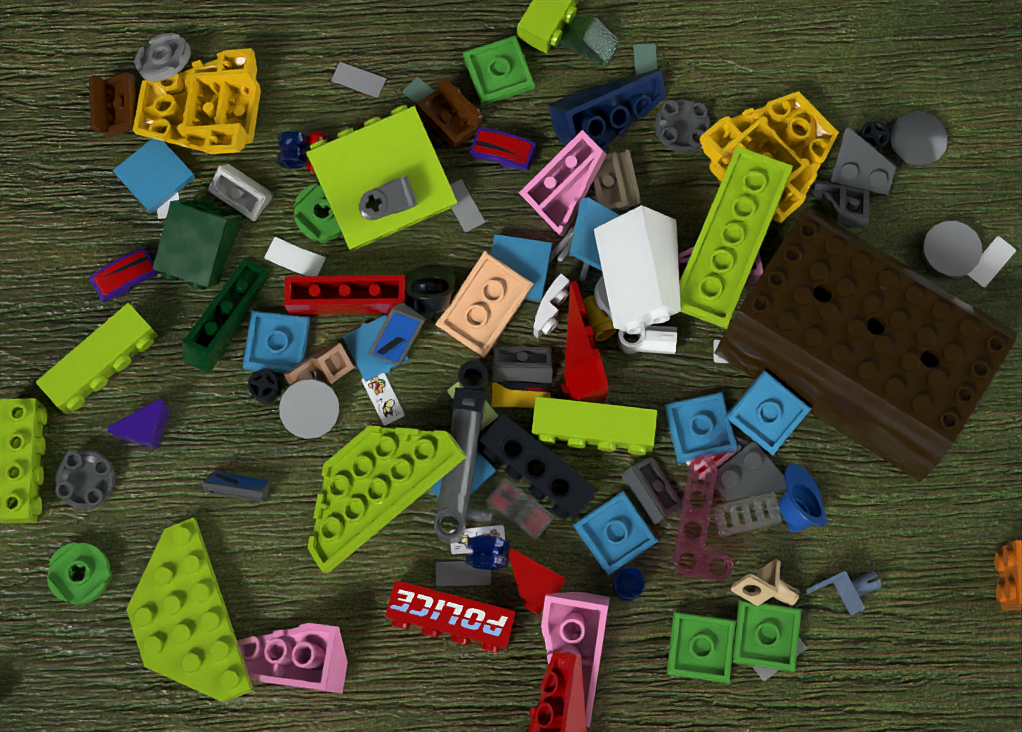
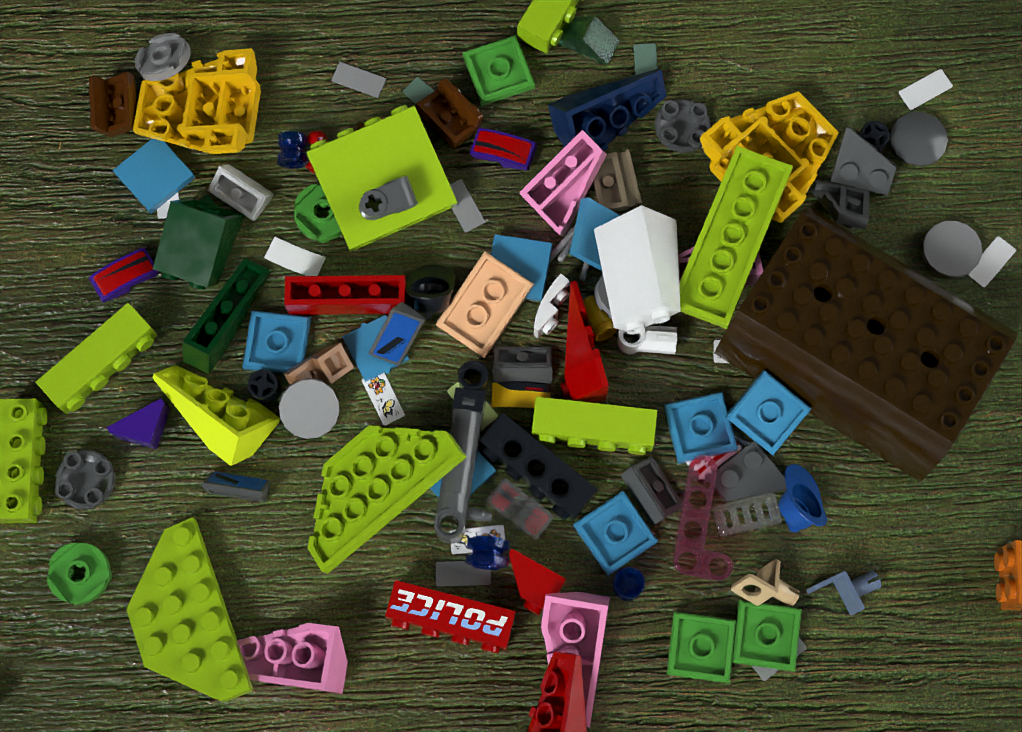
none -> neon yellow wedge [153,365,280,466]
none -> white sticker [899,69,953,110]

